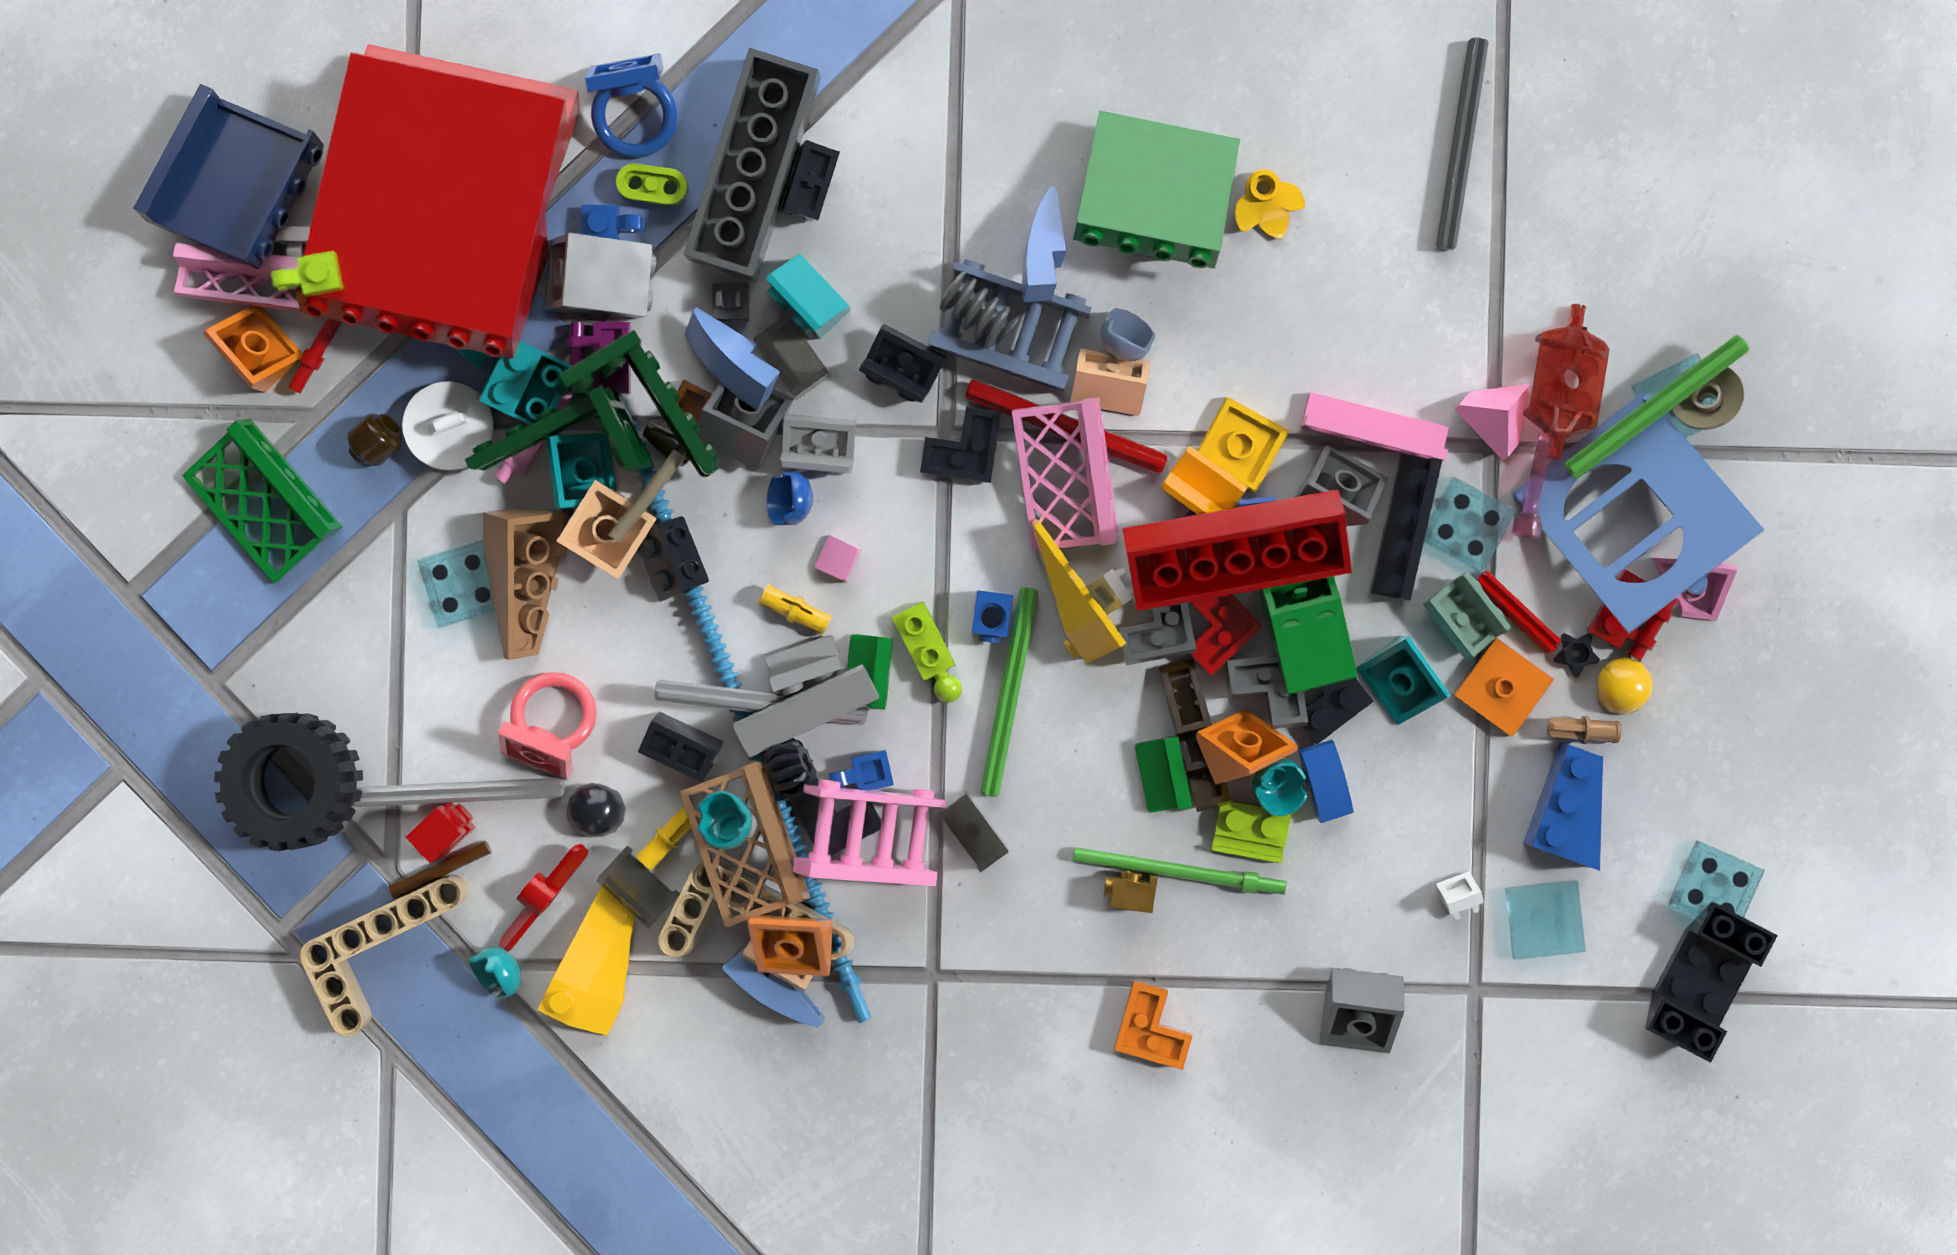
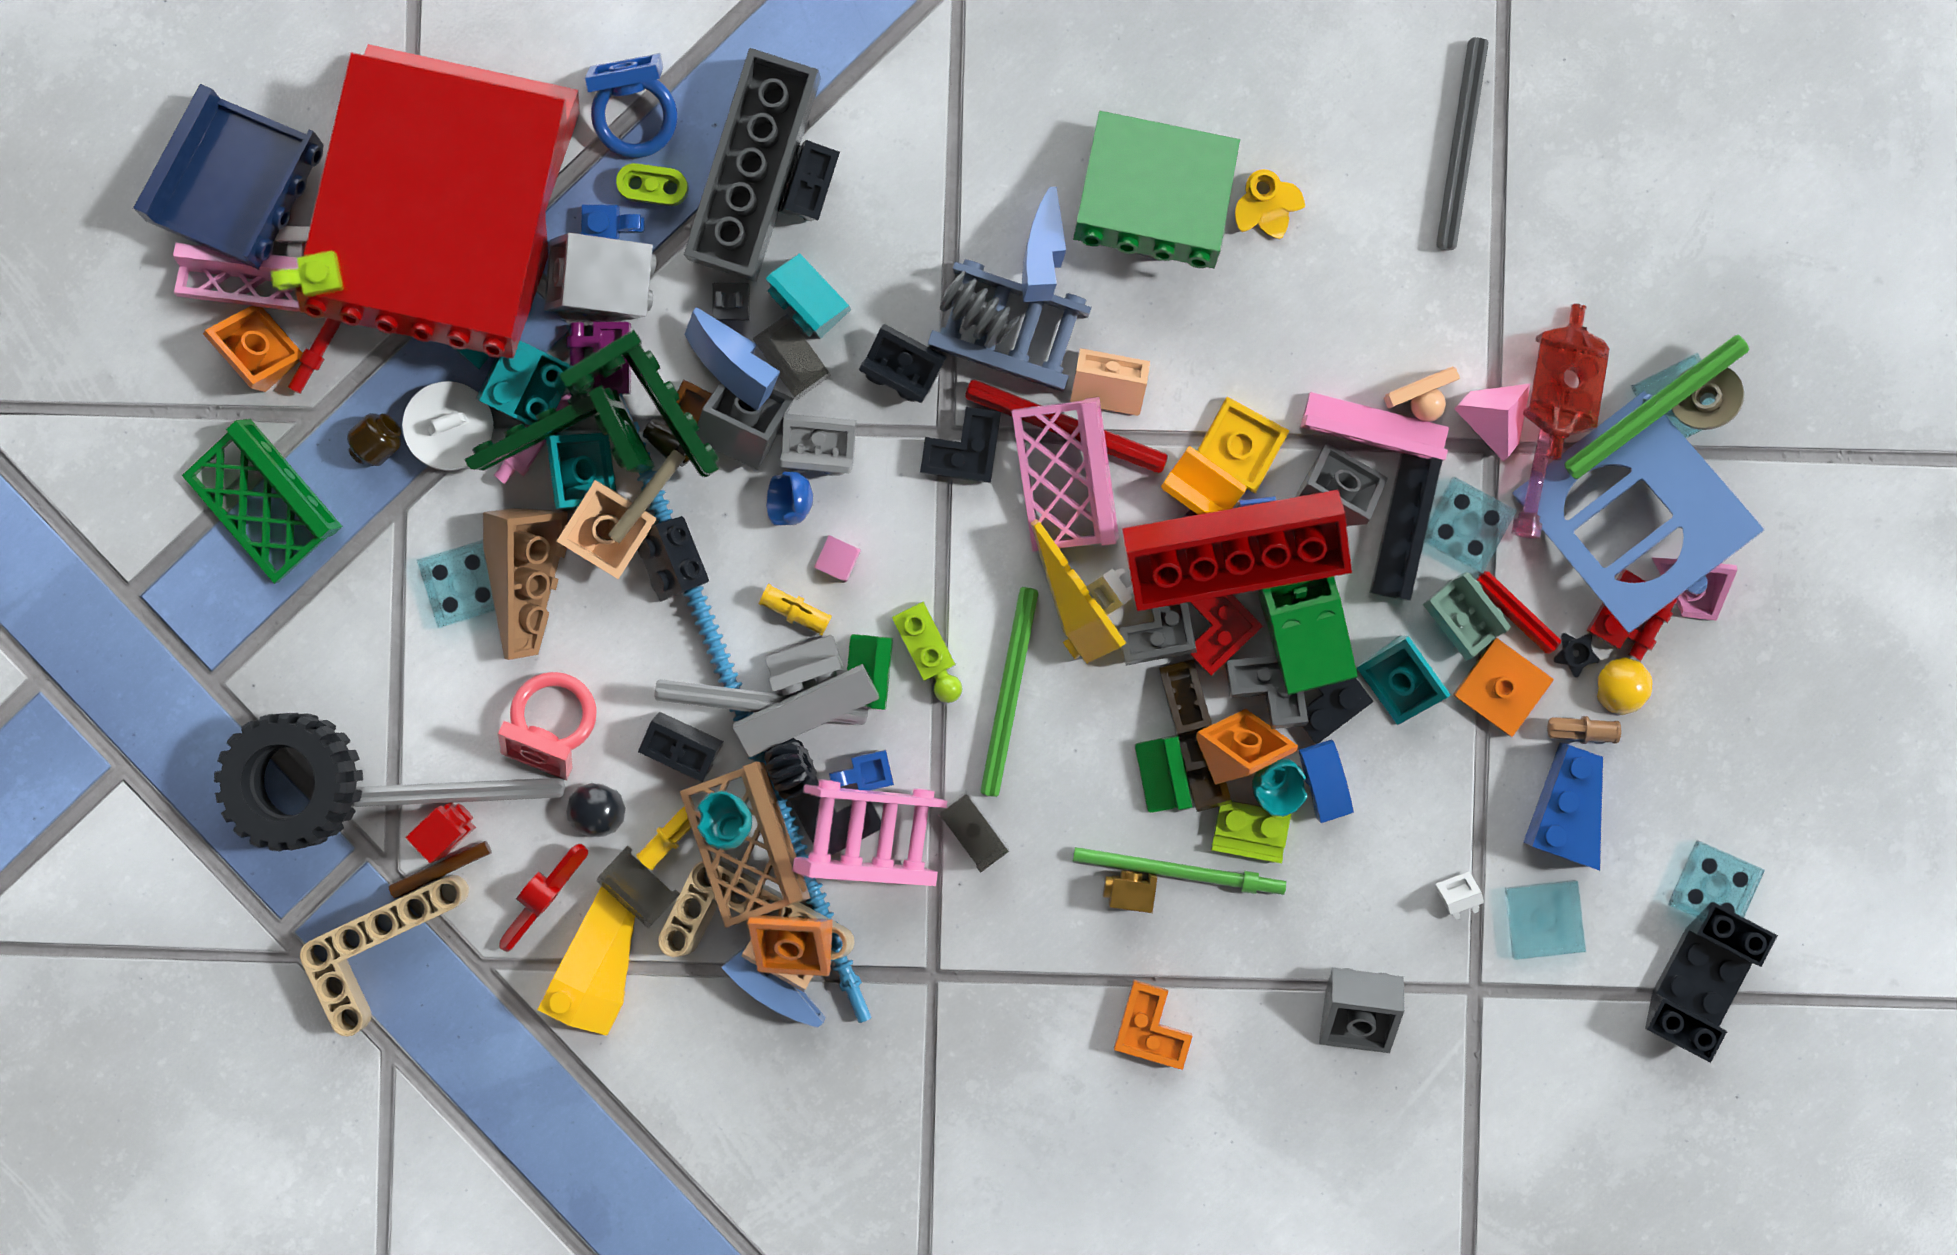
teal hair [468,946,521,999] -> none
blue brick [972,590,1013,644] -> none
sand blue hair [1100,308,1155,362] -> none
none -> light nougat tile [1384,366,1460,422]

